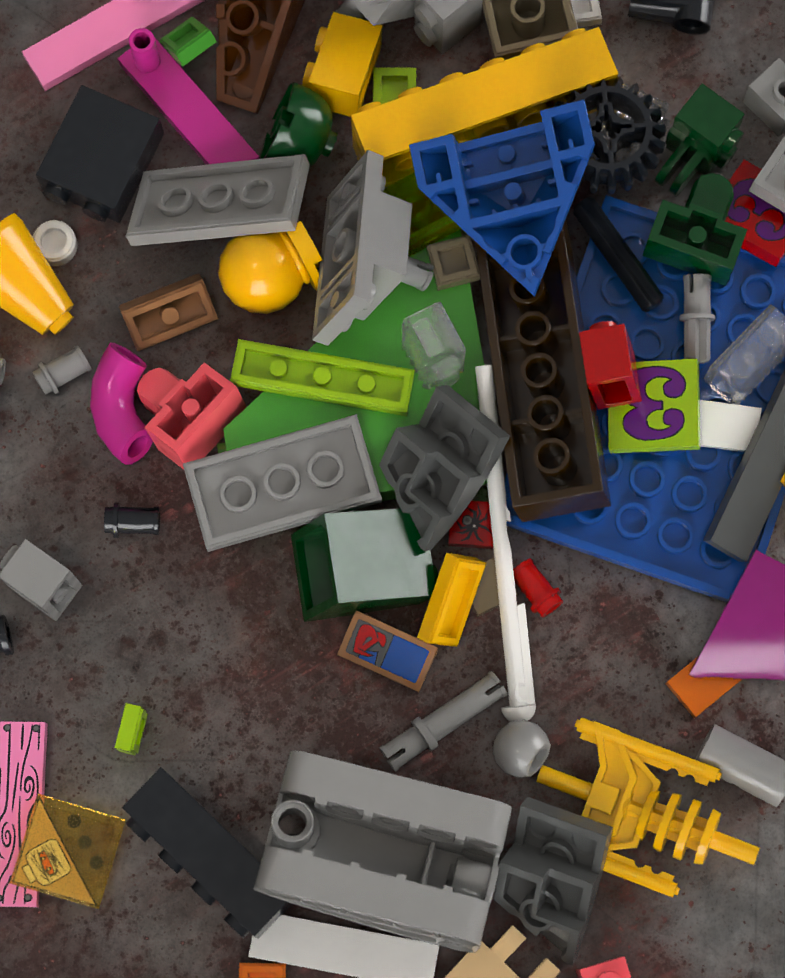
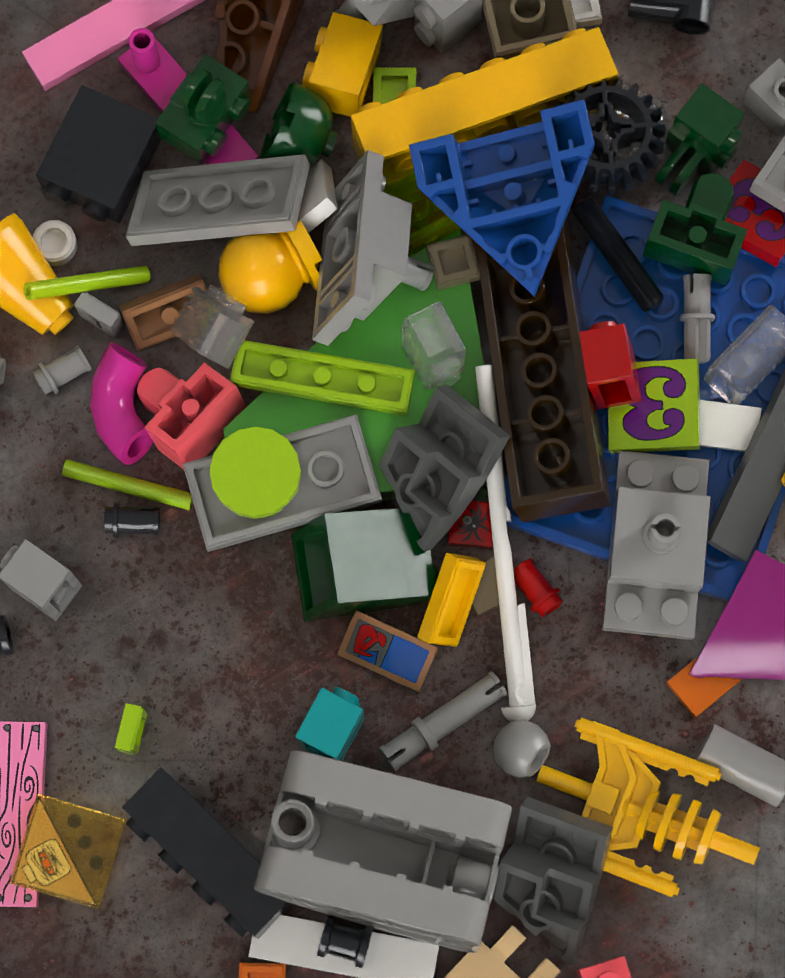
bright green tile [159,17,217,66] -> none
none -> lime piece [23,265,150,300]
none -> lime piece [62,459,193,511]
none -> light grey tile [74,292,125,339]
none -> dark green brick [155,54,252,165]
none -> clear brick [170,284,255,369]
none -> lime tile [209,426,302,519]
none -> teal brick [295,686,365,761]
none -> white tile [297,159,337,233]
none -> black bush [317,915,373,968]
none -> light grey brick [602,450,710,640]

